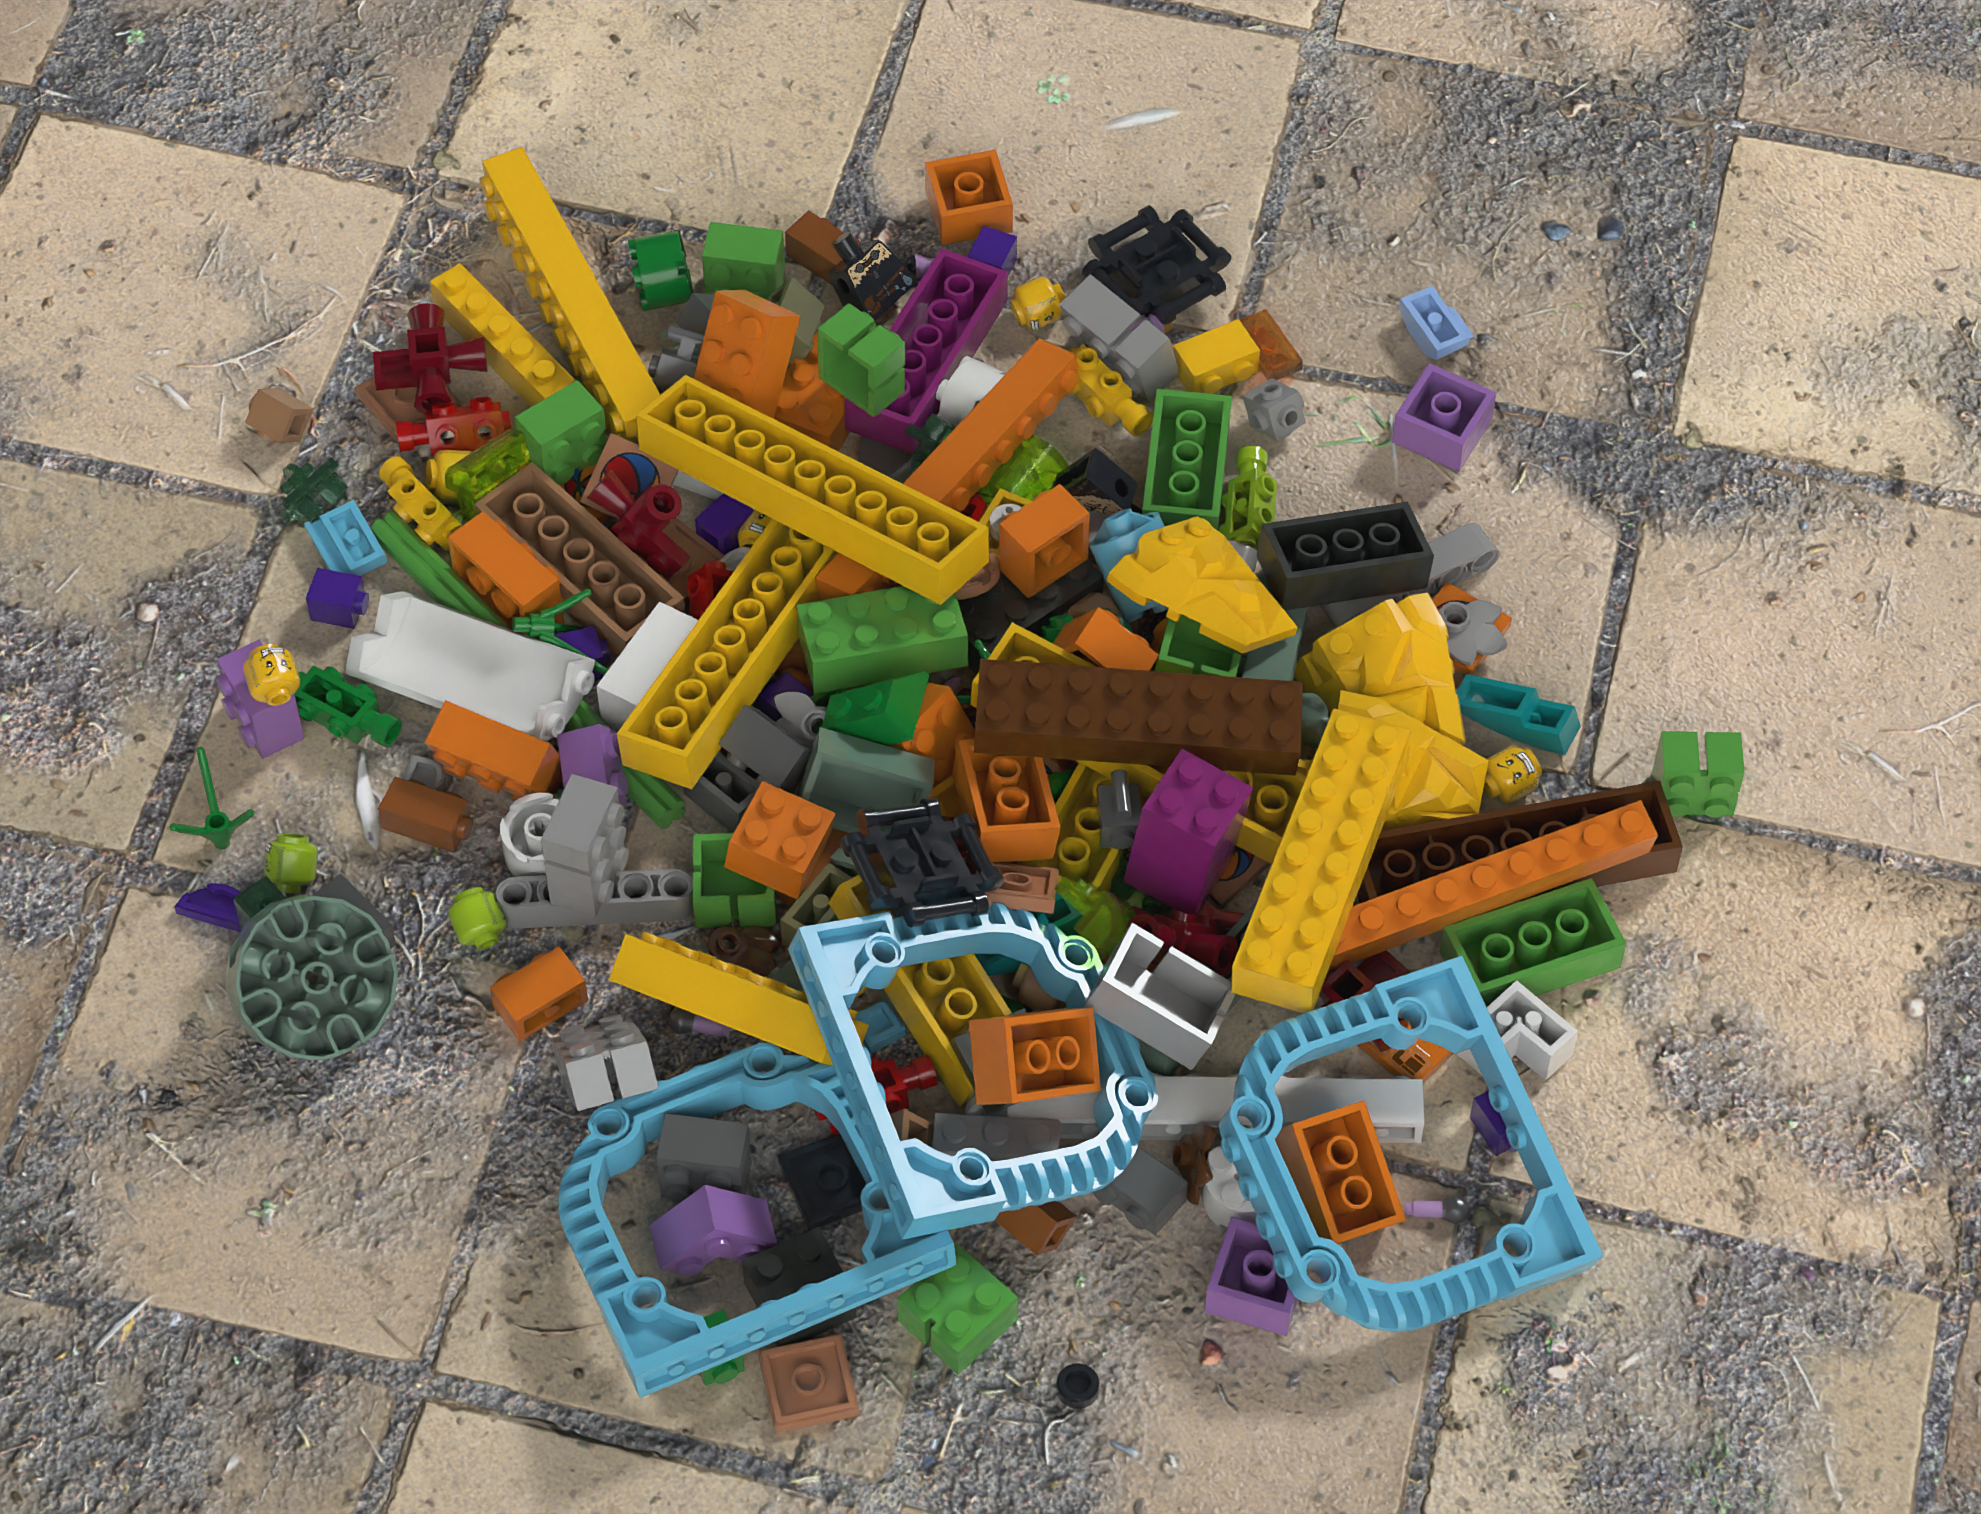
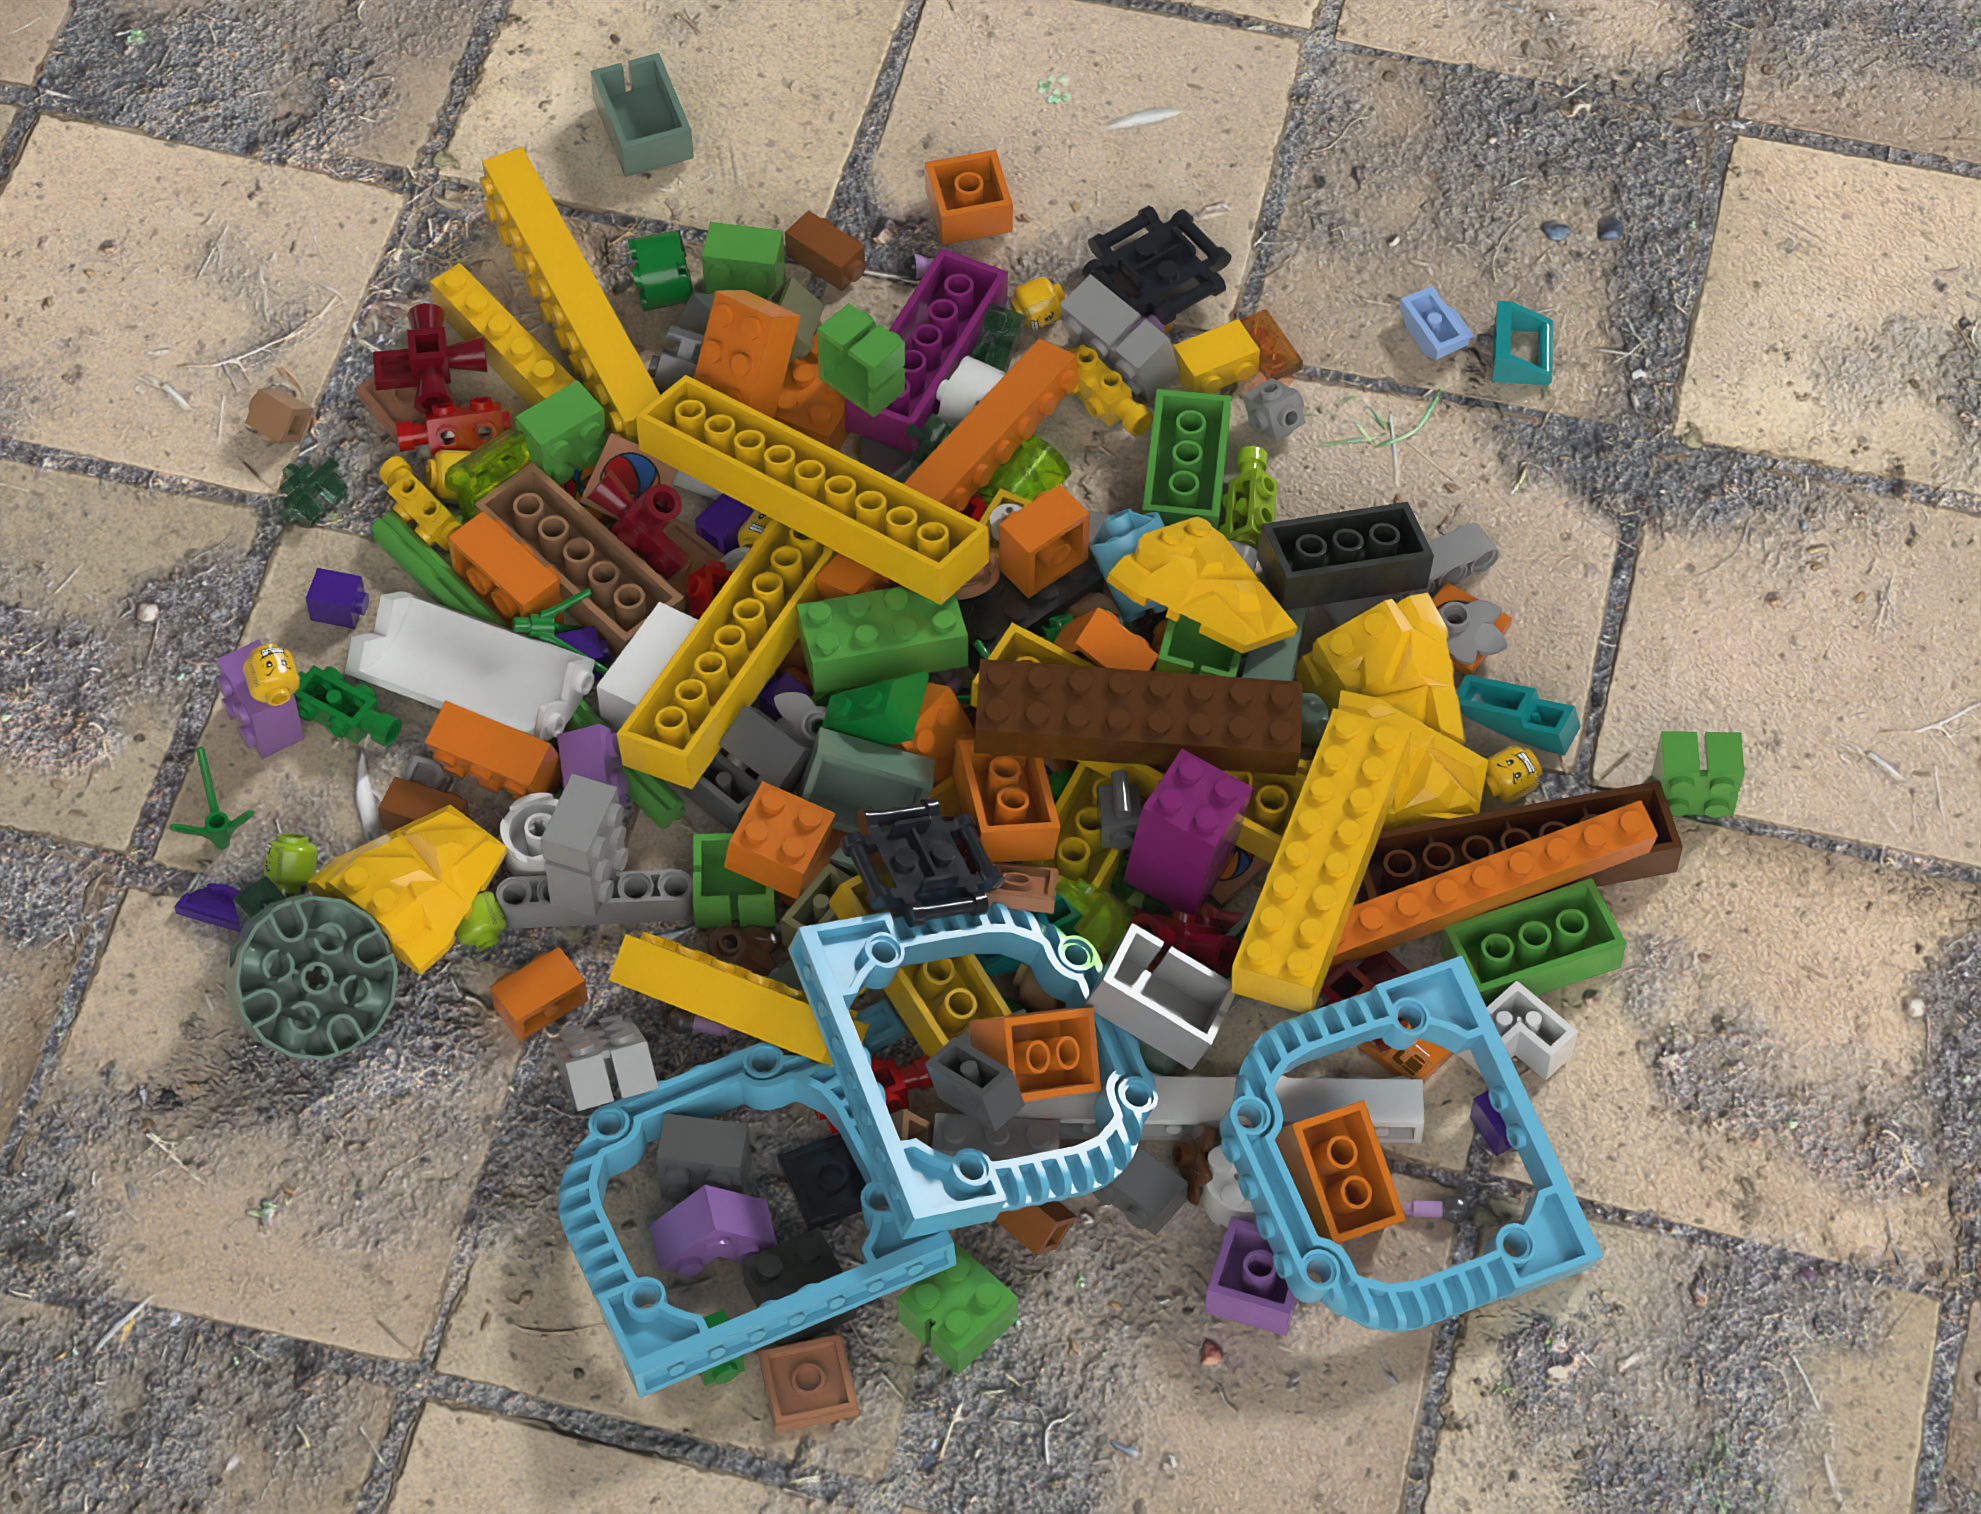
medium azure plate [304,500,388,576] -> none
torso [828,232,918,321] -> none
dark purple brick [967,226,1017,276] -> none
black torso [1051,448,1142,515] -> none
black tile [1056,1363,1099,1409] -> none
medium lavender brick [1392,363,1497,472] -> none
none -> yellow wedge [306,804,507,976]
none -> sand green piece [590,53,694,177]
none -> dark grey brick [925,1037,1025,1132]
none -> clear green hips [971,303,1027,373]
none -> teal tile [1492,301,1554,385]

